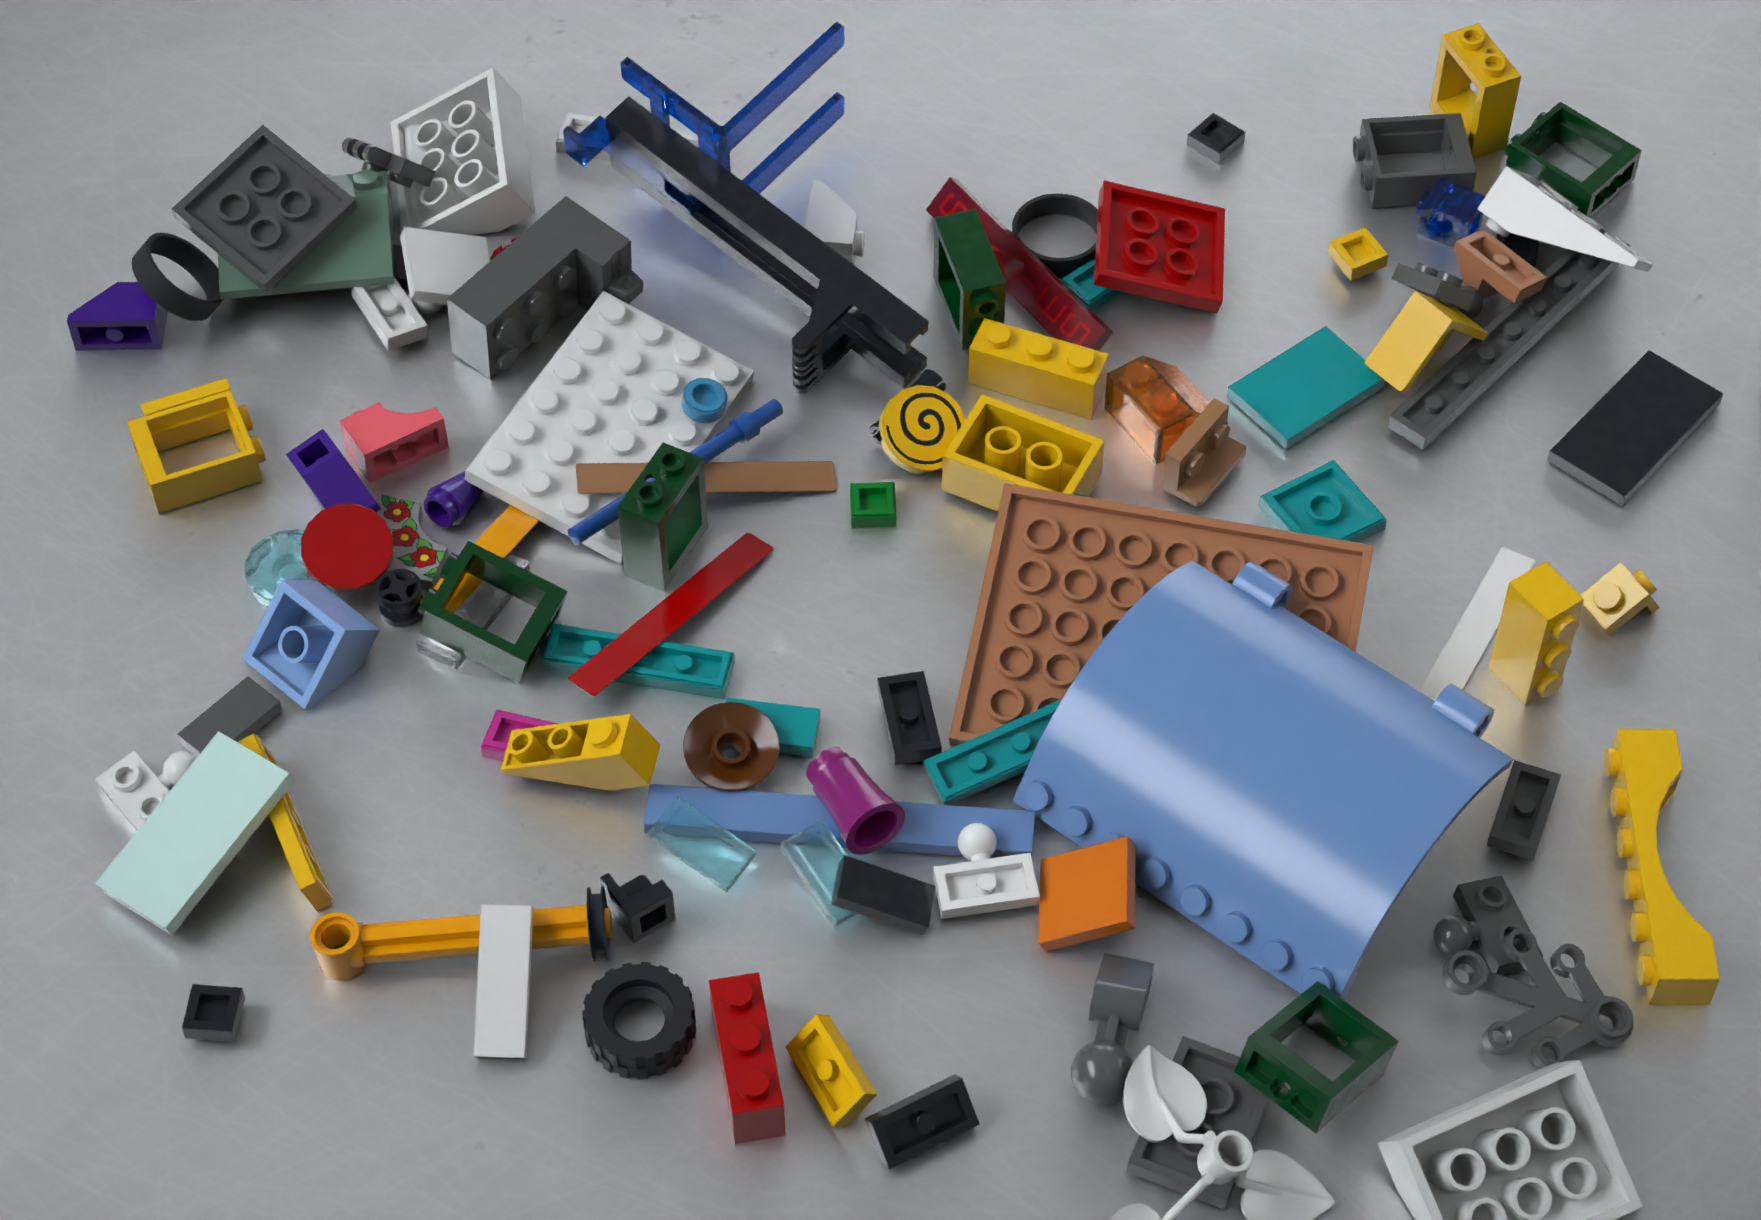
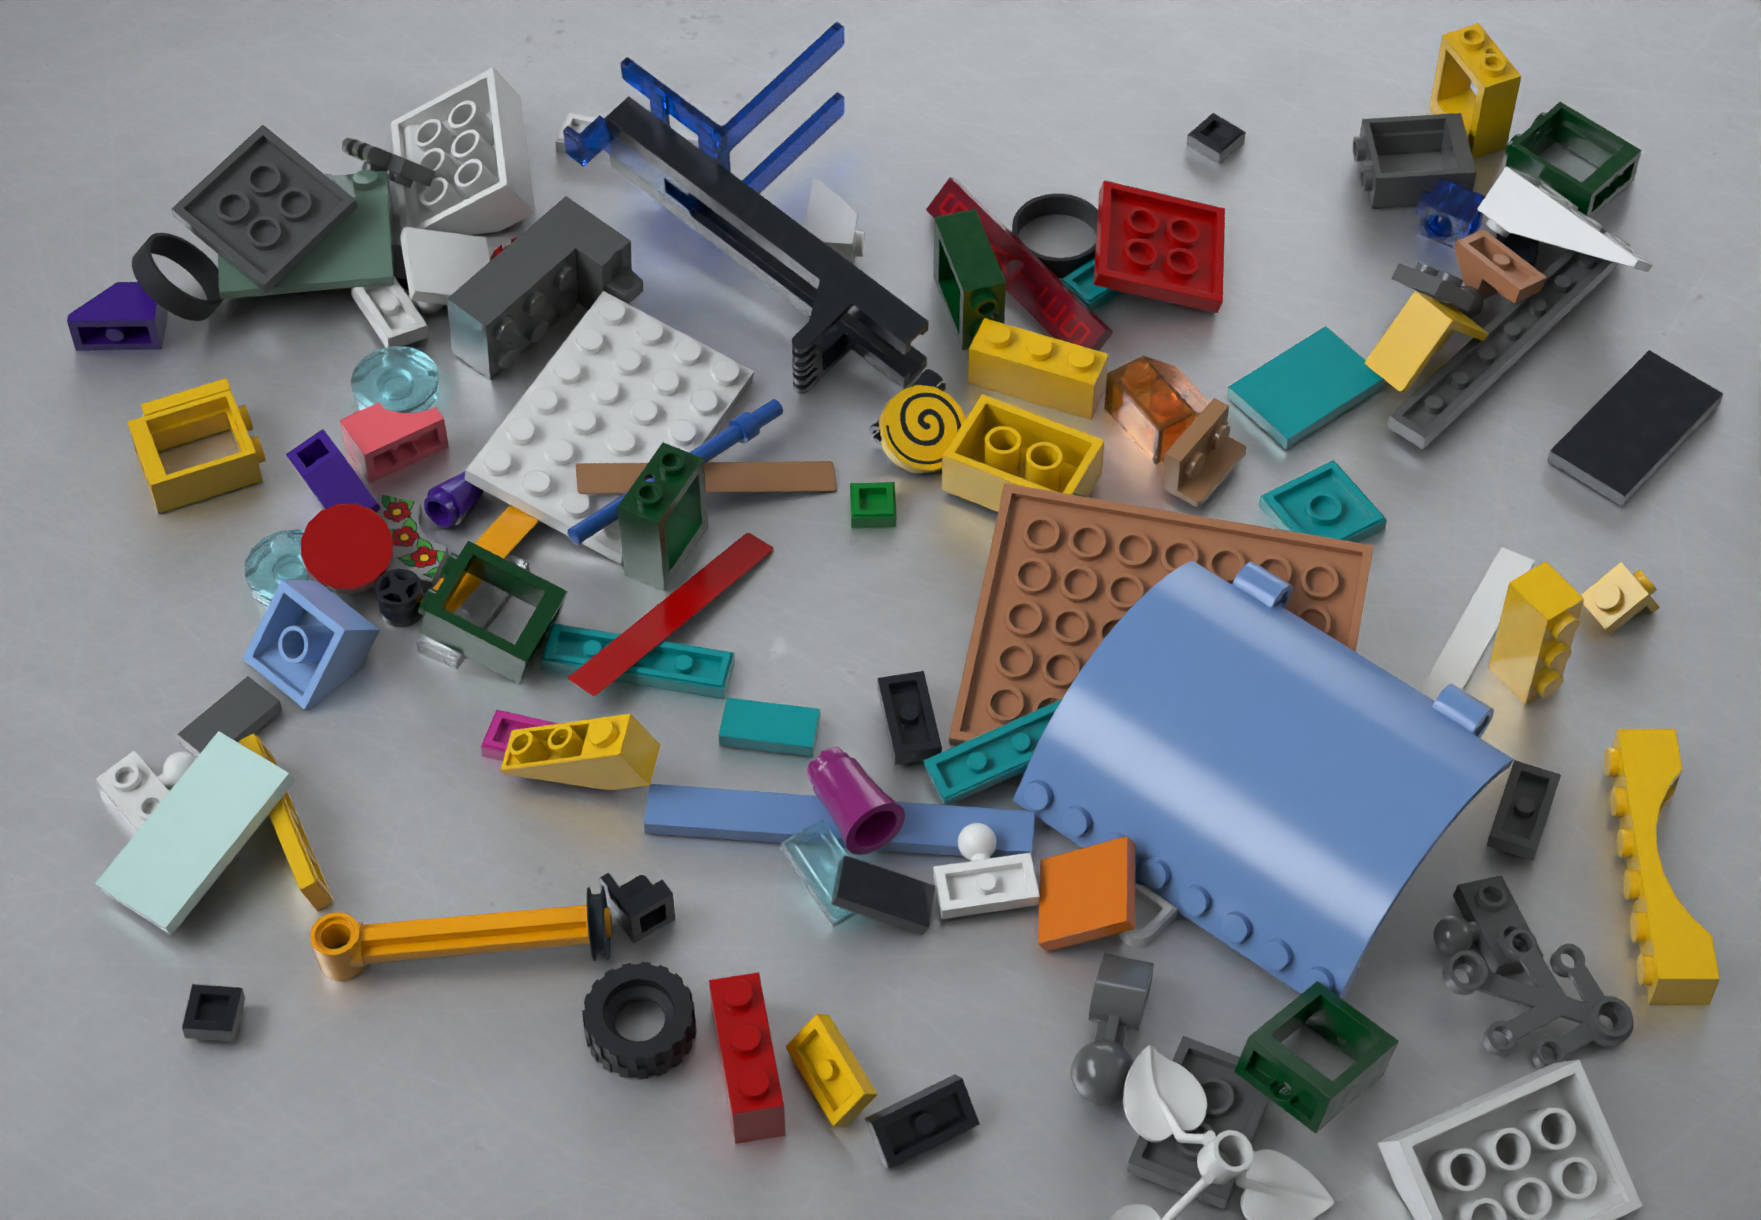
white tile [473,904,534,1059] -> none
clear light blue tile [648,795,756,893] -> none
dark azure tile [681,378,727,423] -> none
reddish brown dish [683,702,779,792] -> none
yellow plate [1328,227,1388,281] -> none
none -> clear light blue tile [351,346,439,413]
none -> white tile [1119,883,1177,948]

